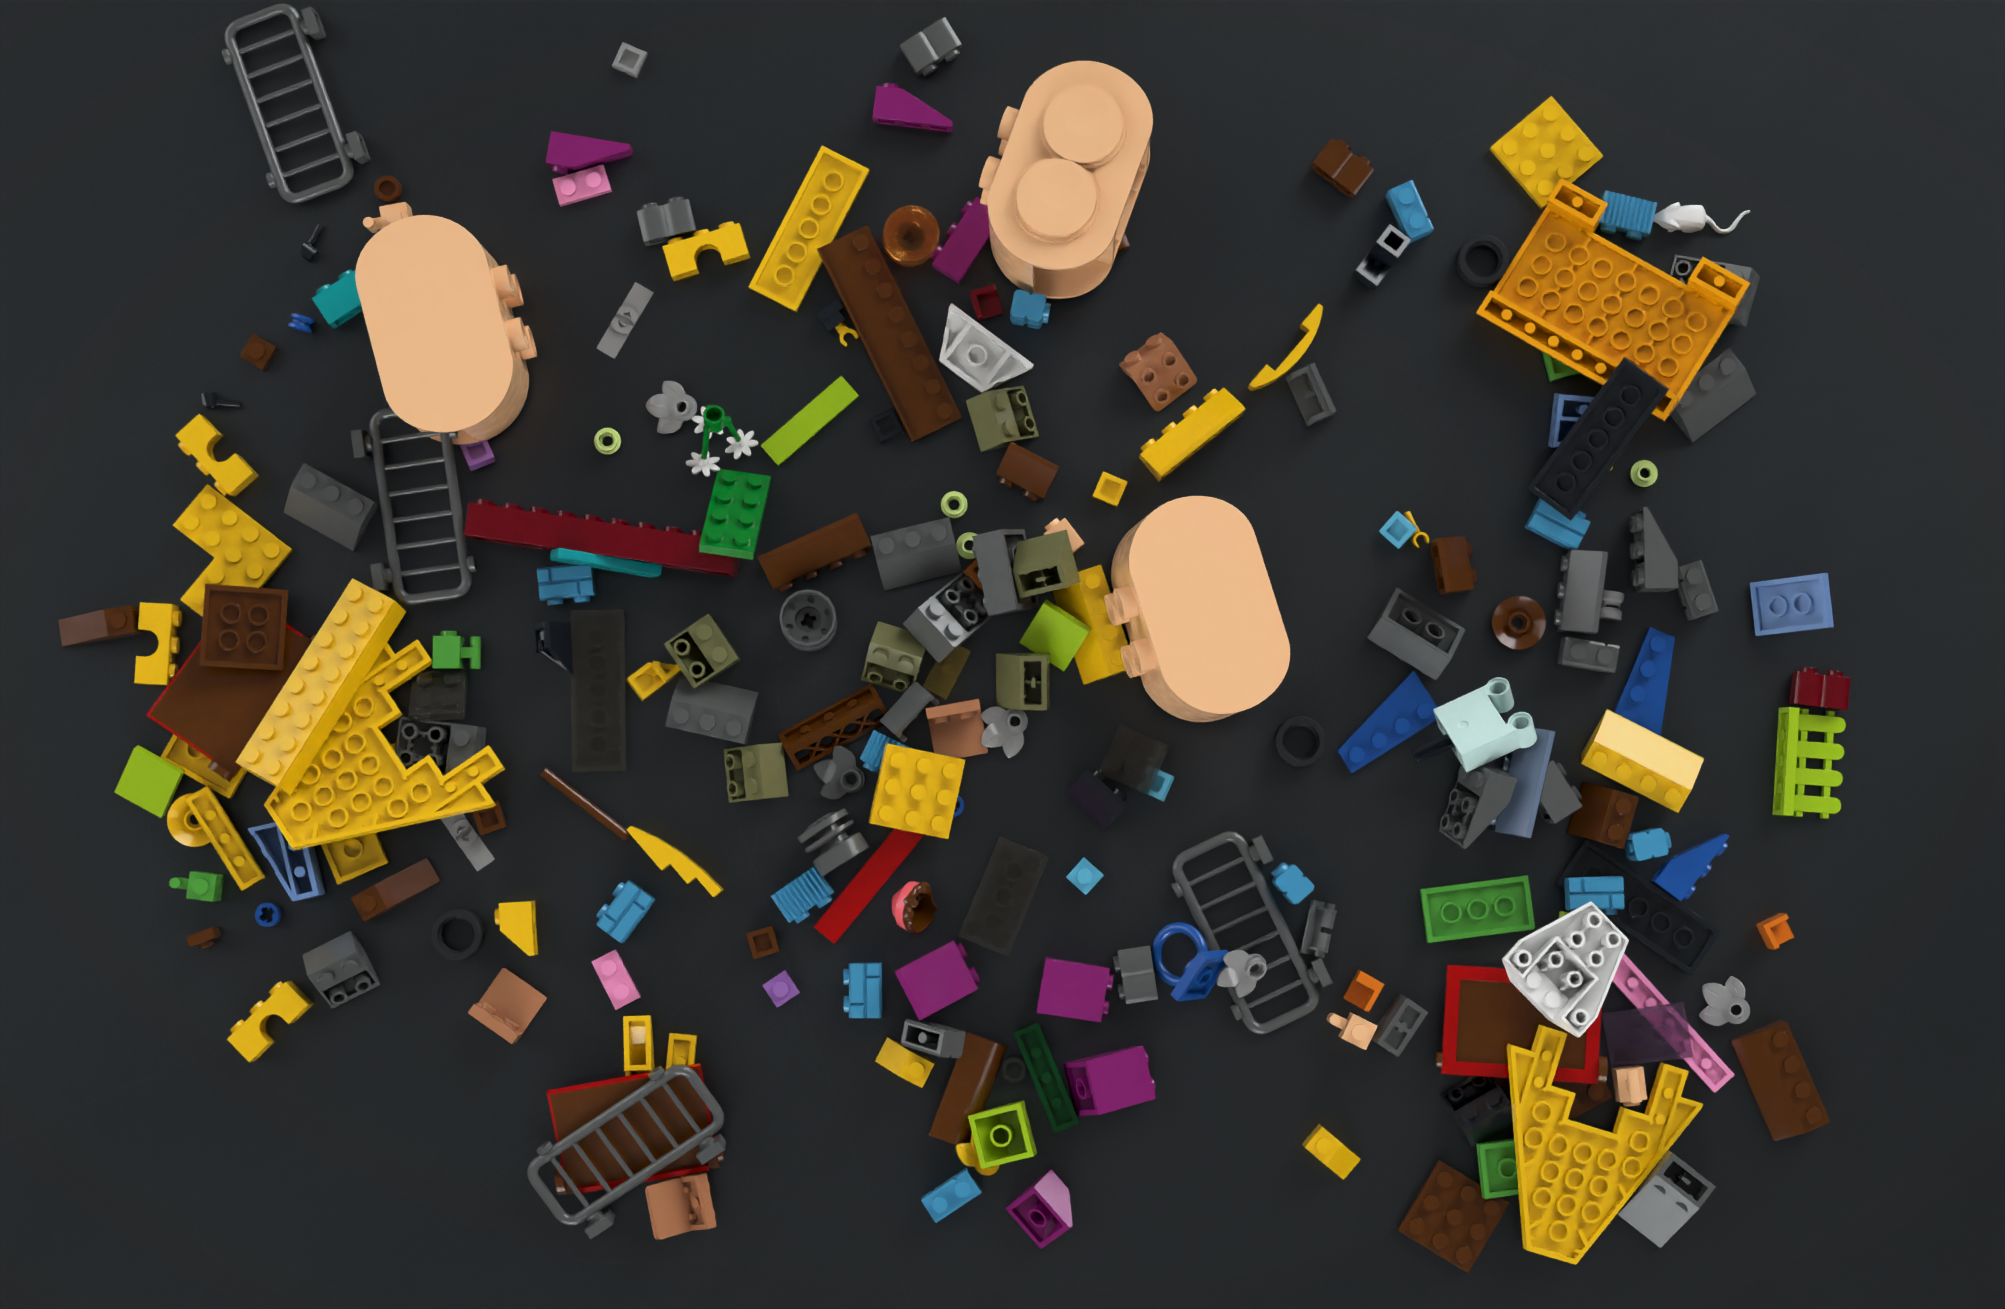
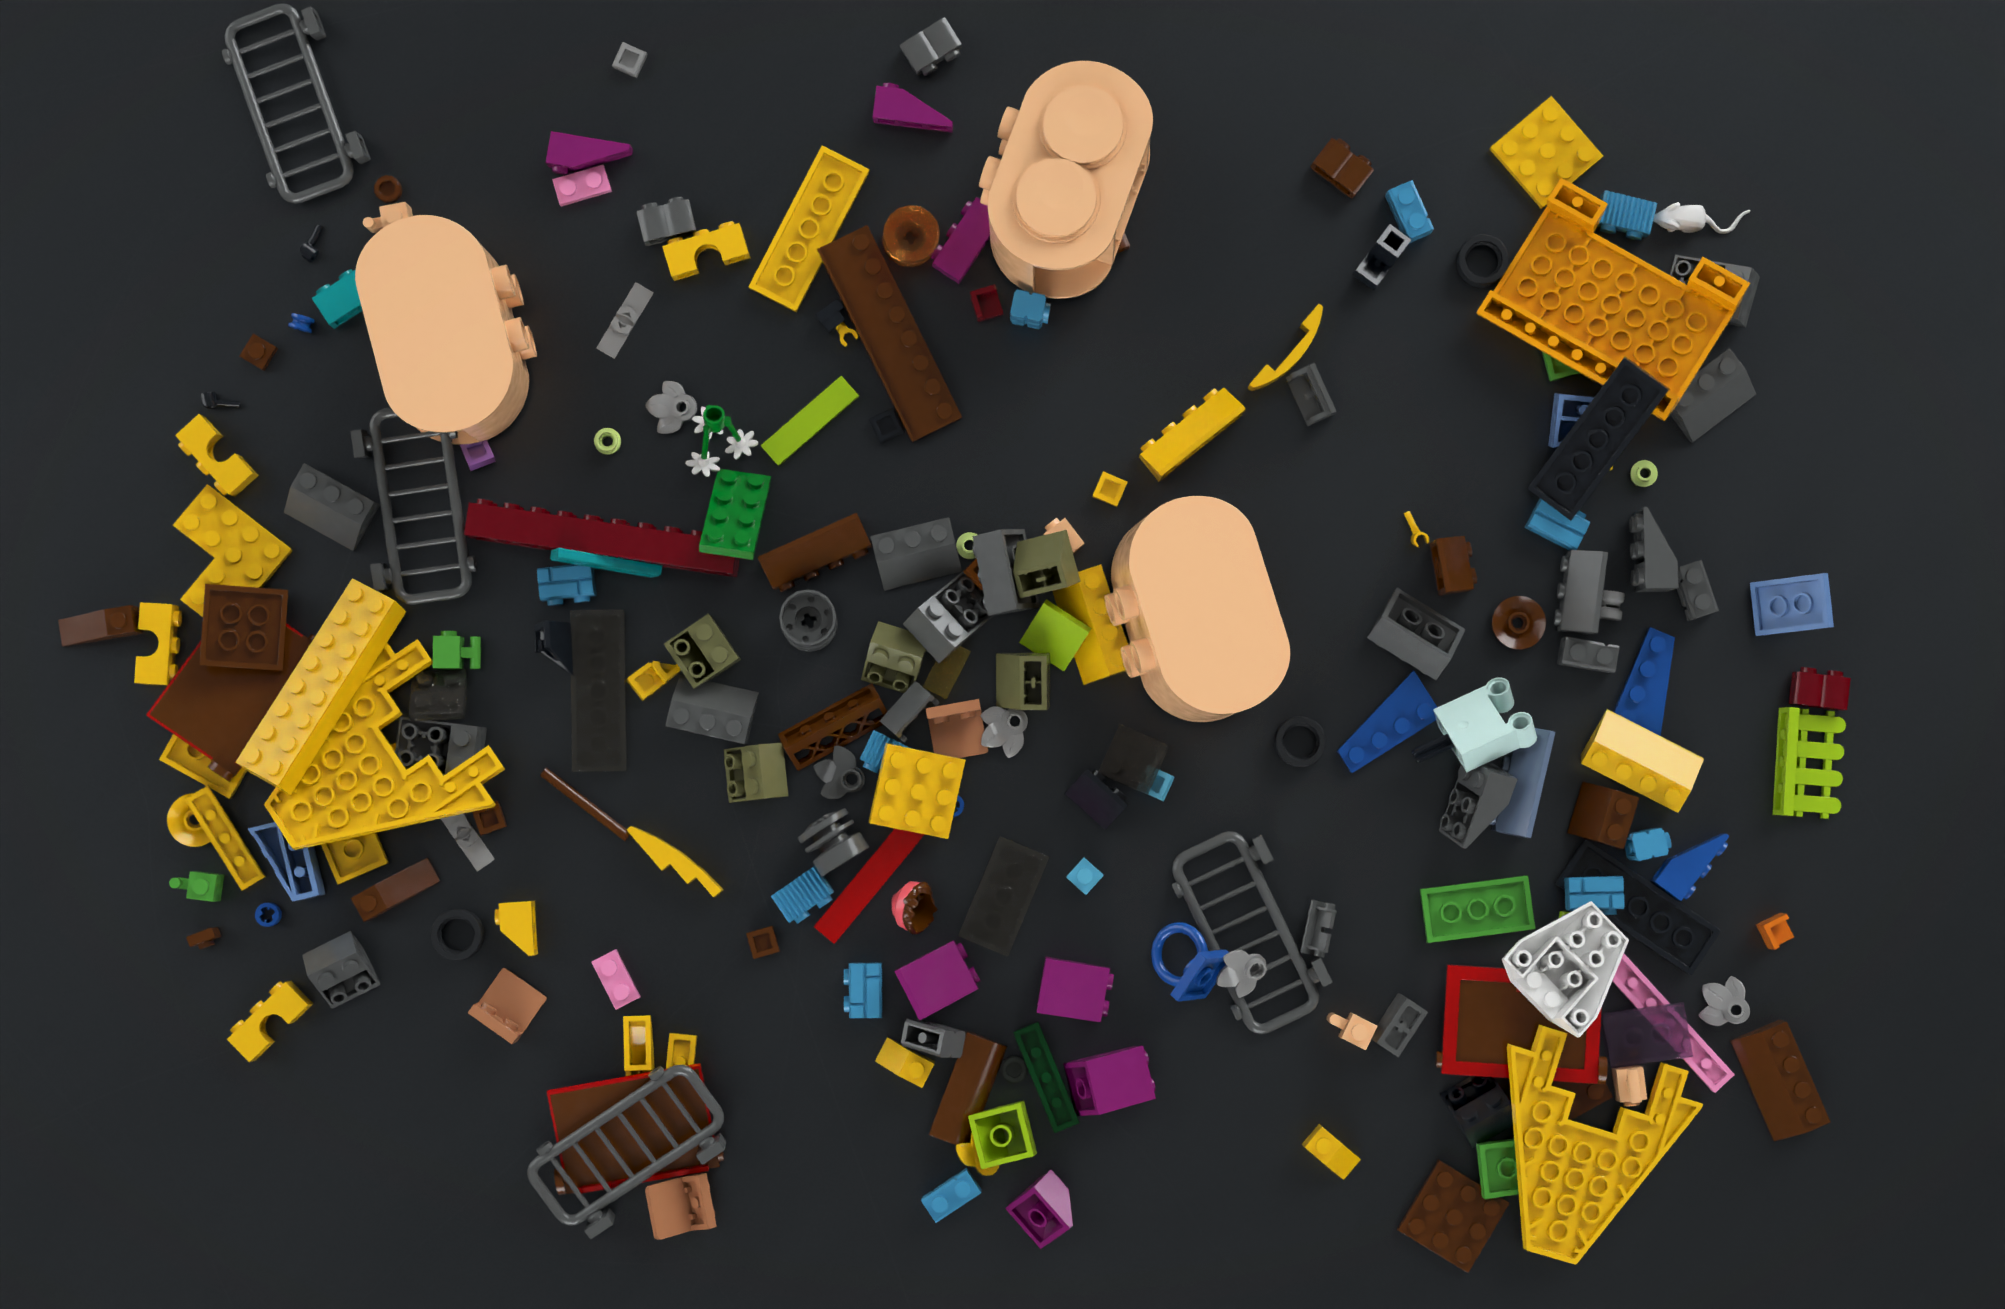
lime tile [114,745,185,818] -> none
dark azure brick [596,880,656,943] -> none
medium lavender plate [762,970,800,1008] -> none
white wing [939,303,1034,393] -> none
yellowish green plate [941,491,968,518] -> none
olive slope [966,385,1039,452] -> none
reddish brown slope [996,442,1059,502] -> none
dark grey brick [1113,945,1158,1004] -> none
nougat bracket [1119,332,1197,412] -> none
dark azure brick [1271,862,1314,904] -> none
orange panel [1343,970,1384,1013] -> none
medium azure plate [1379,511,1418,549] -> none
dark grey slope [1538,760,1583,824] -> none
slope [1617,1151,1716,1248] -> none

